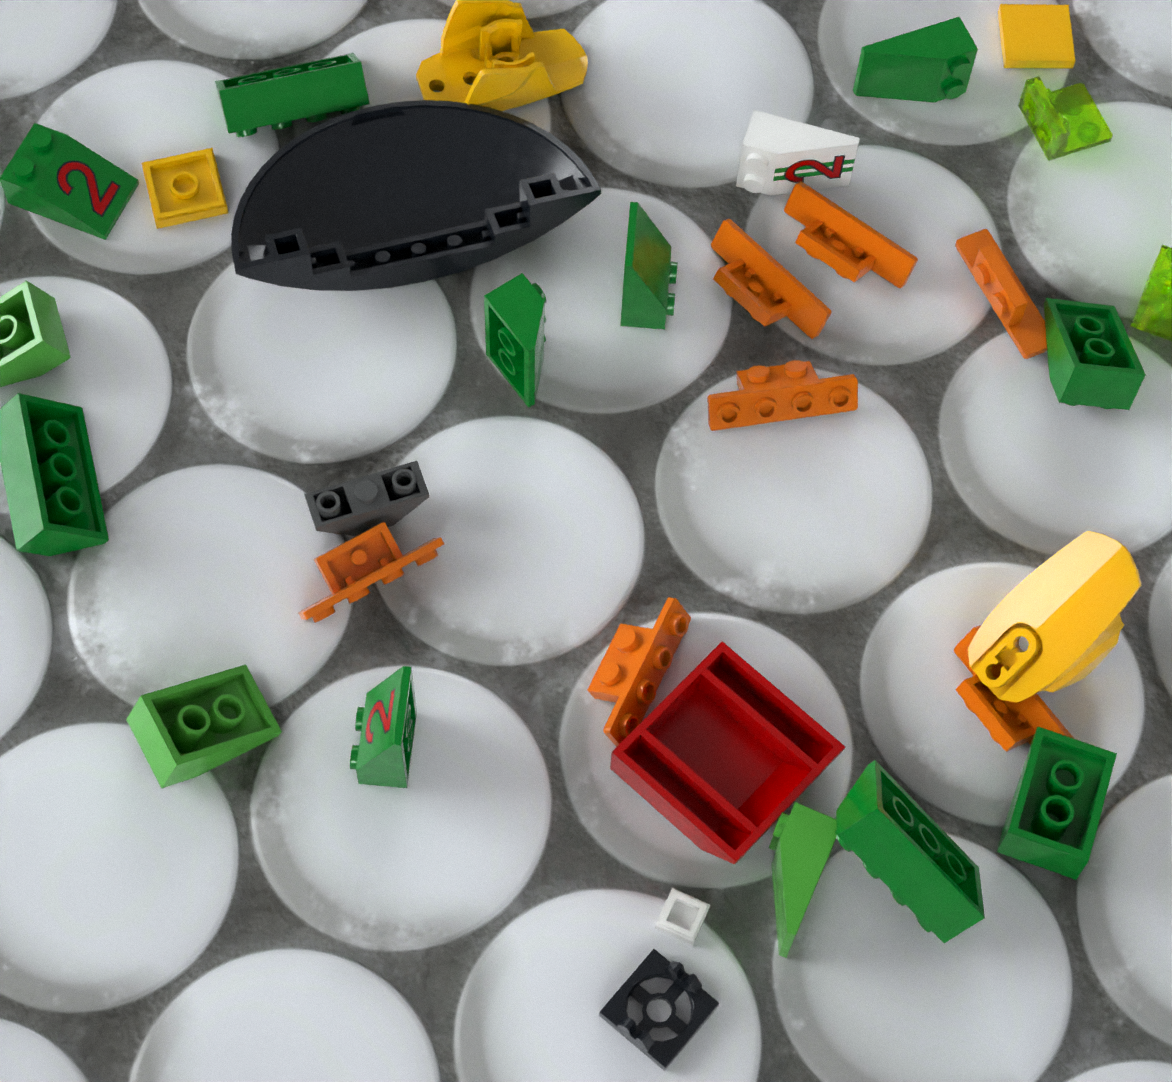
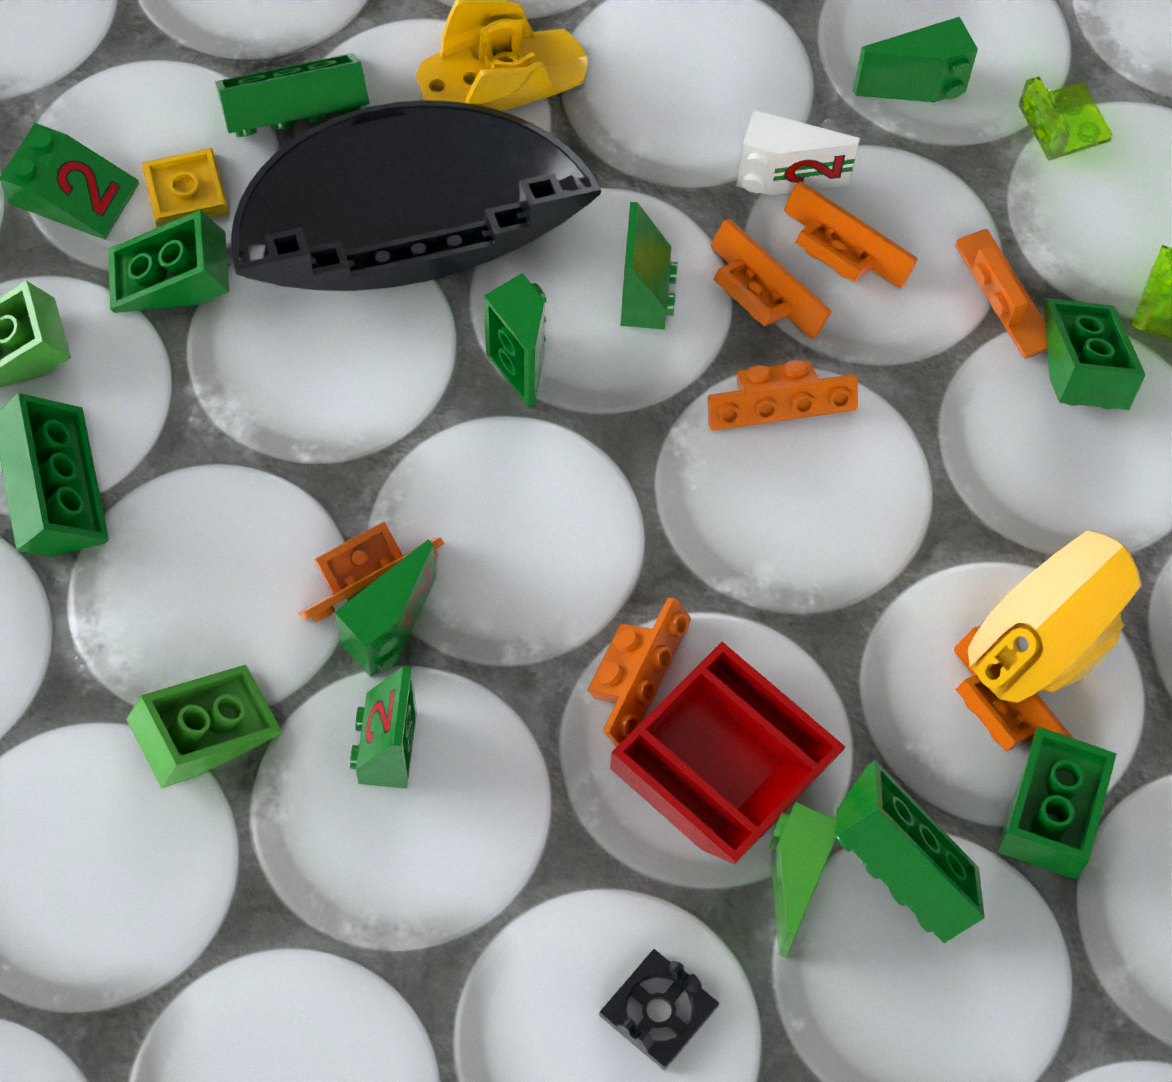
dark grey slope [304,461,429,536] -> none
white tile [655,888,710,946] -> none
yellow tile [998,4,1076,69] -> none
none -> green slope [108,210,229,313]
none -> green slope [334,539,436,677]

